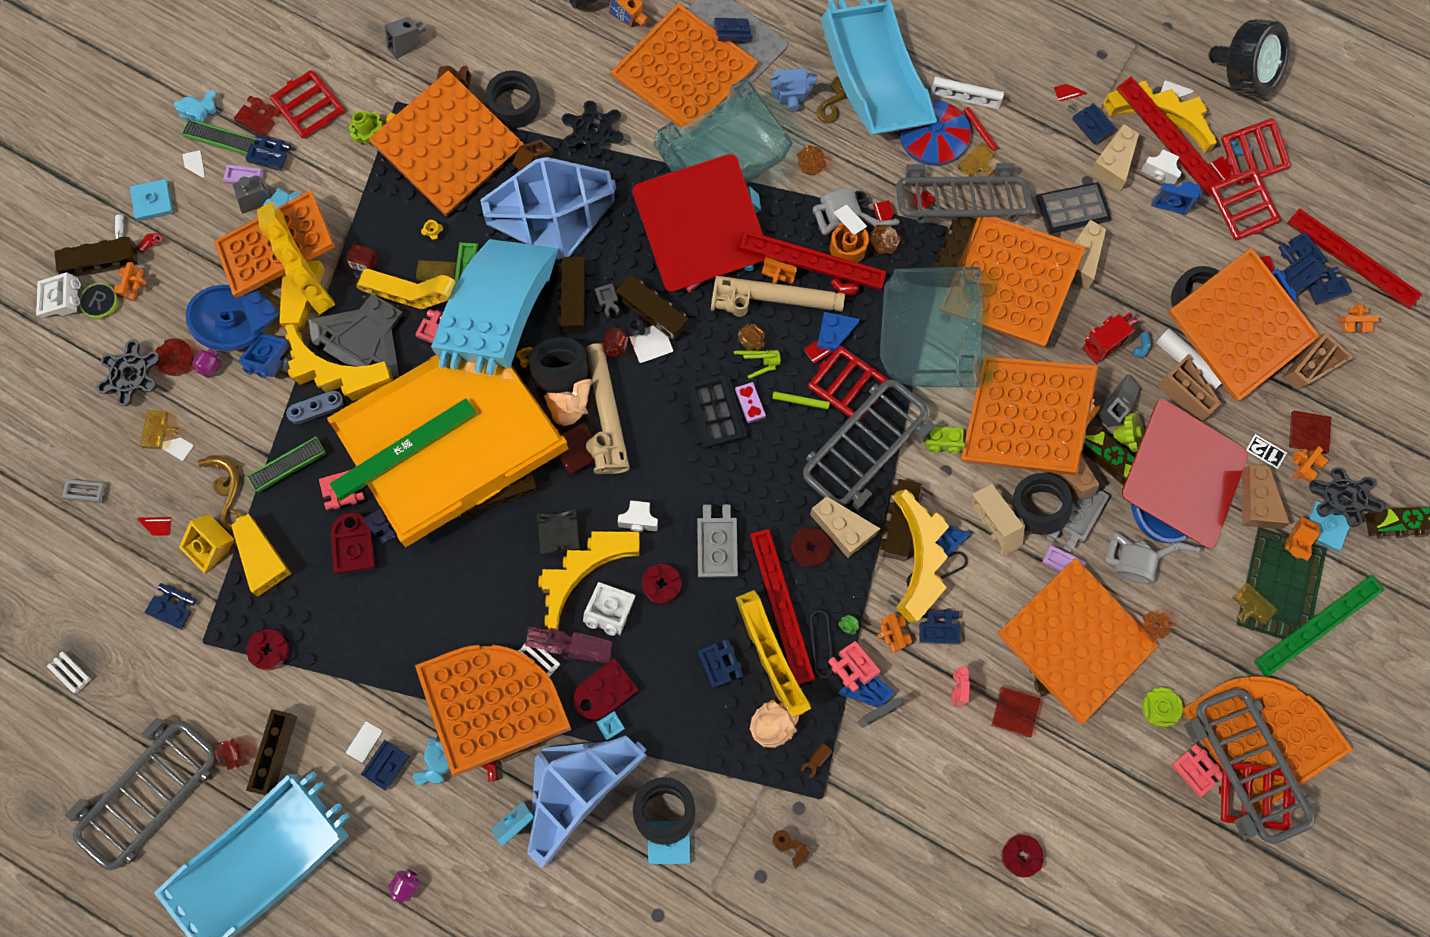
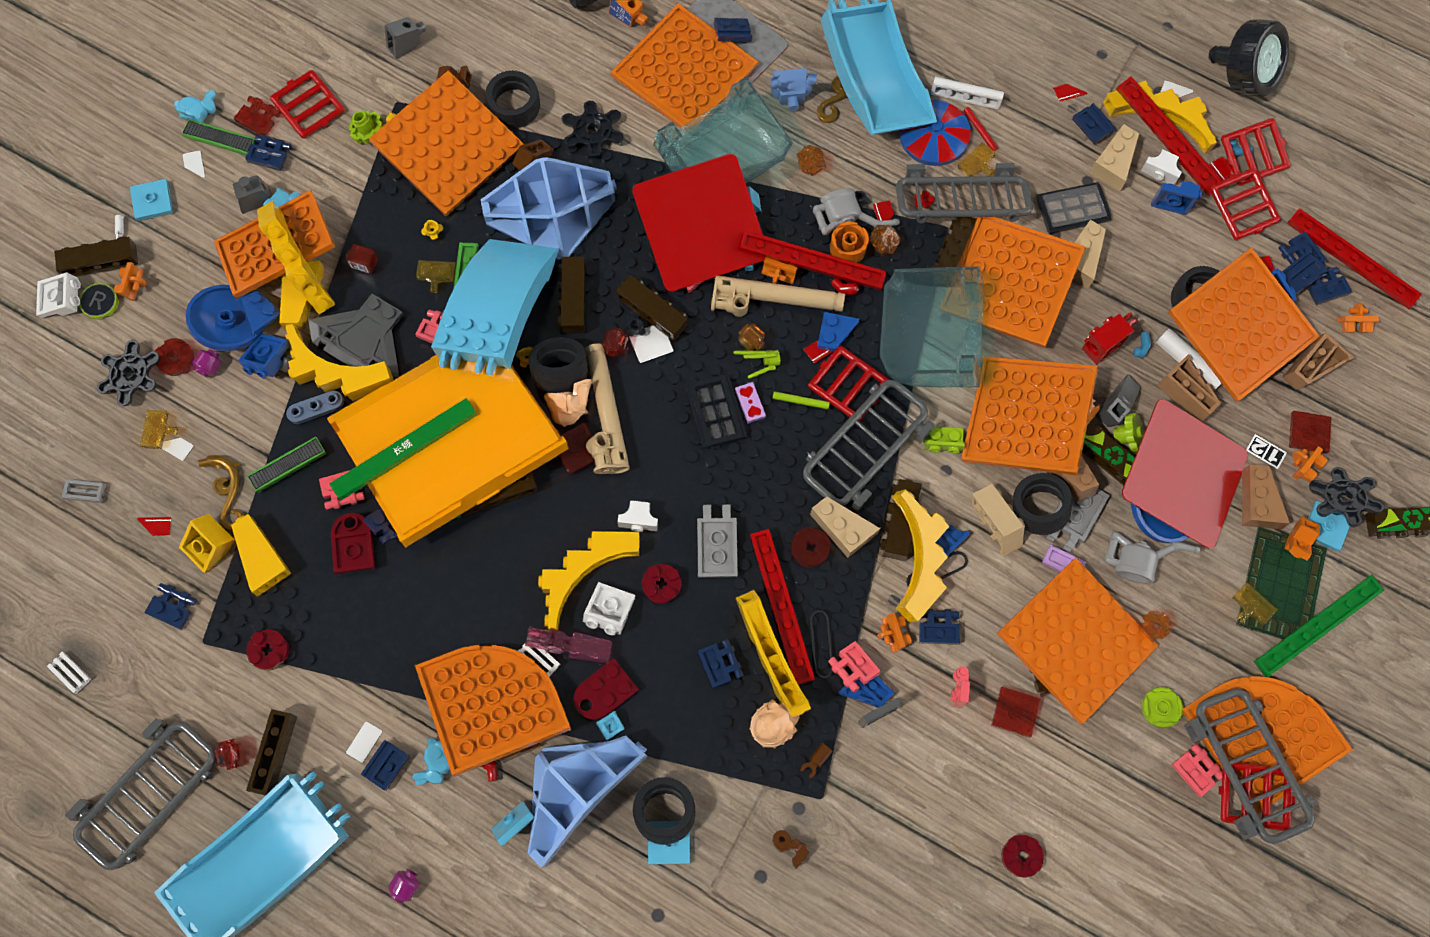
red arm [136,233,163,253] -> none
lavender tile [223,165,264,184] -> none
yellow beam [356,269,456,309] -> none
pearl dark grey piece [536,509,580,555] -> none
dark grey plate [595,284,619,318] -> none
white sticker [834,205,867,234] -> none
bright green plate [838,615,859,634] -> none

